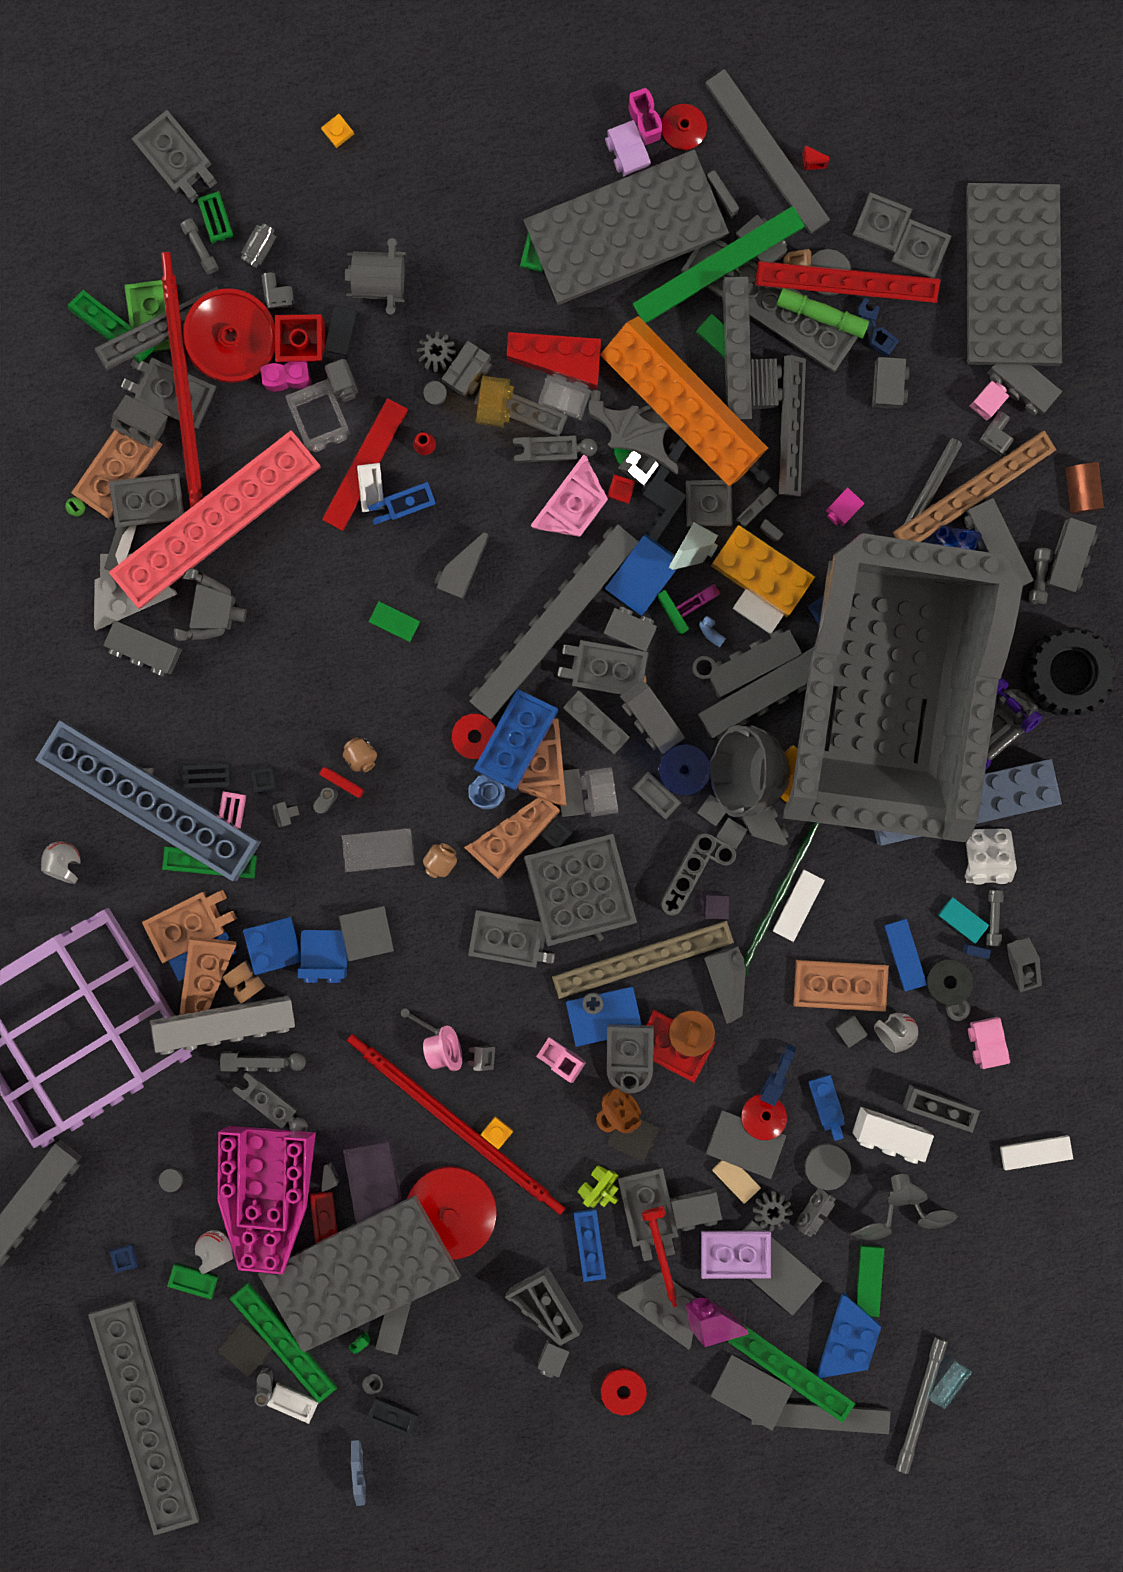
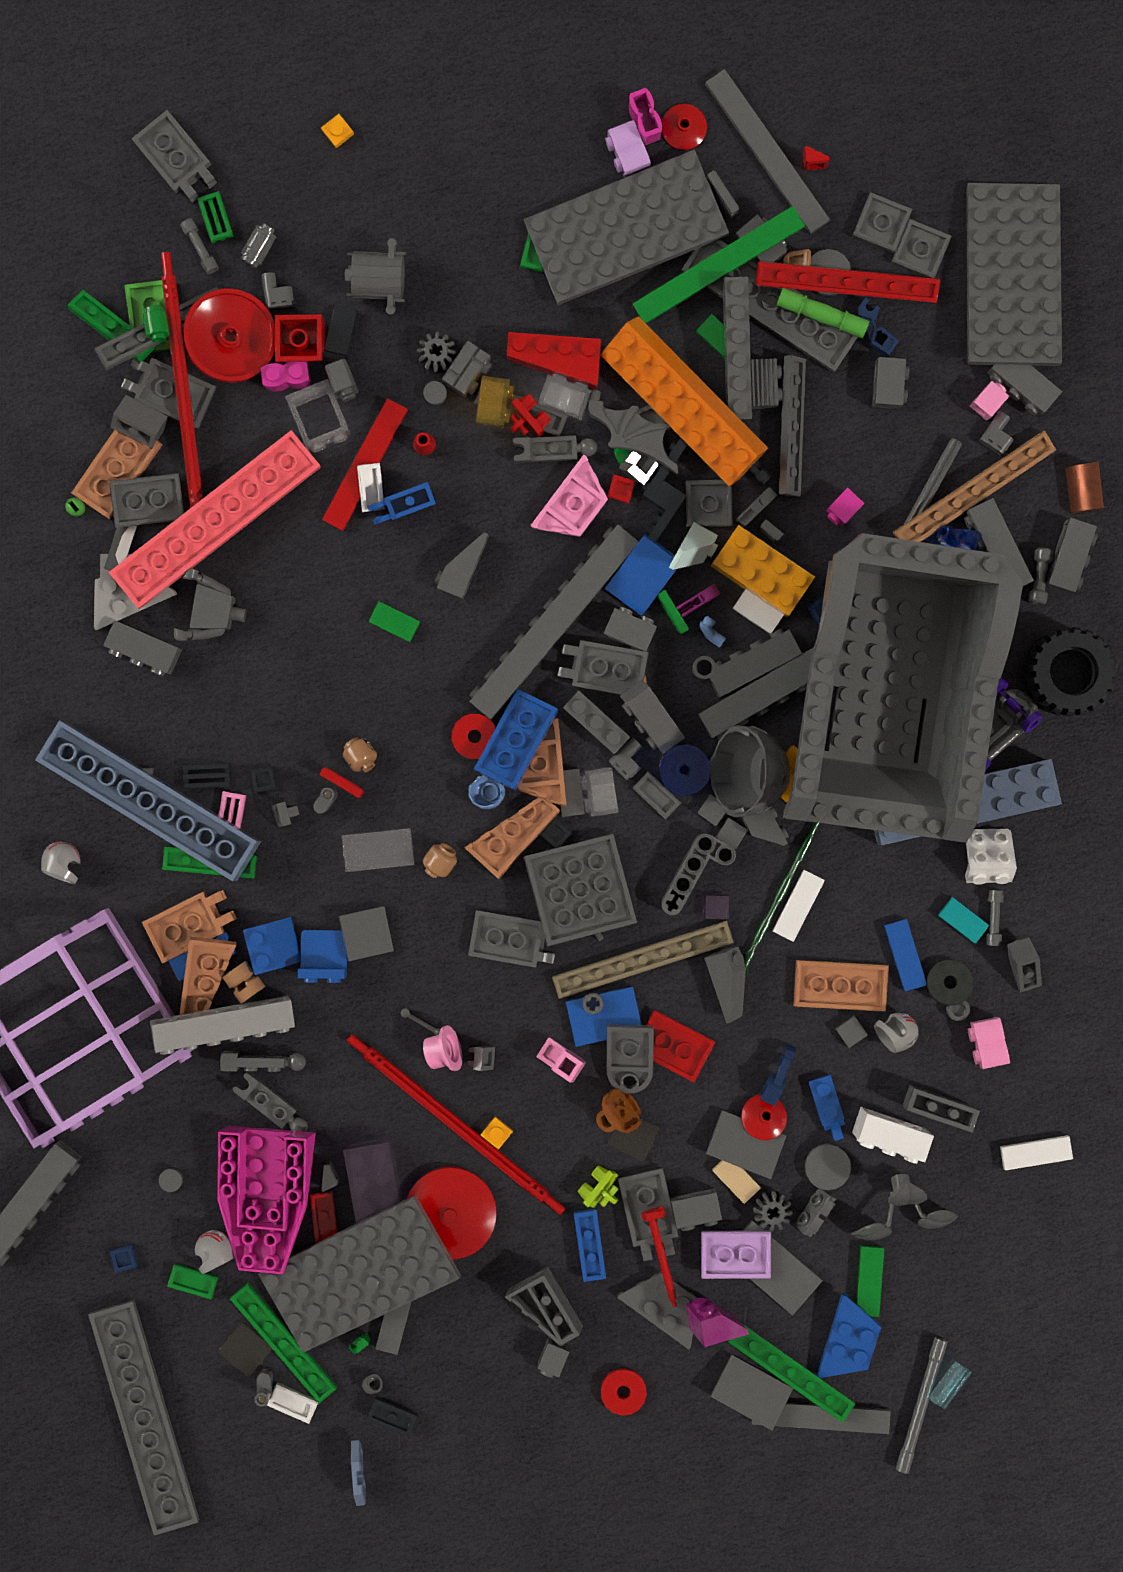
dark orange tile [669,1010,715,1057] -> none
dark blue tile [963,944,991,959] -> none
none -> green brick [143,305,170,343]
none -> red hips [510,394,551,437]
none -> dark grey piece [608,737,642,782]

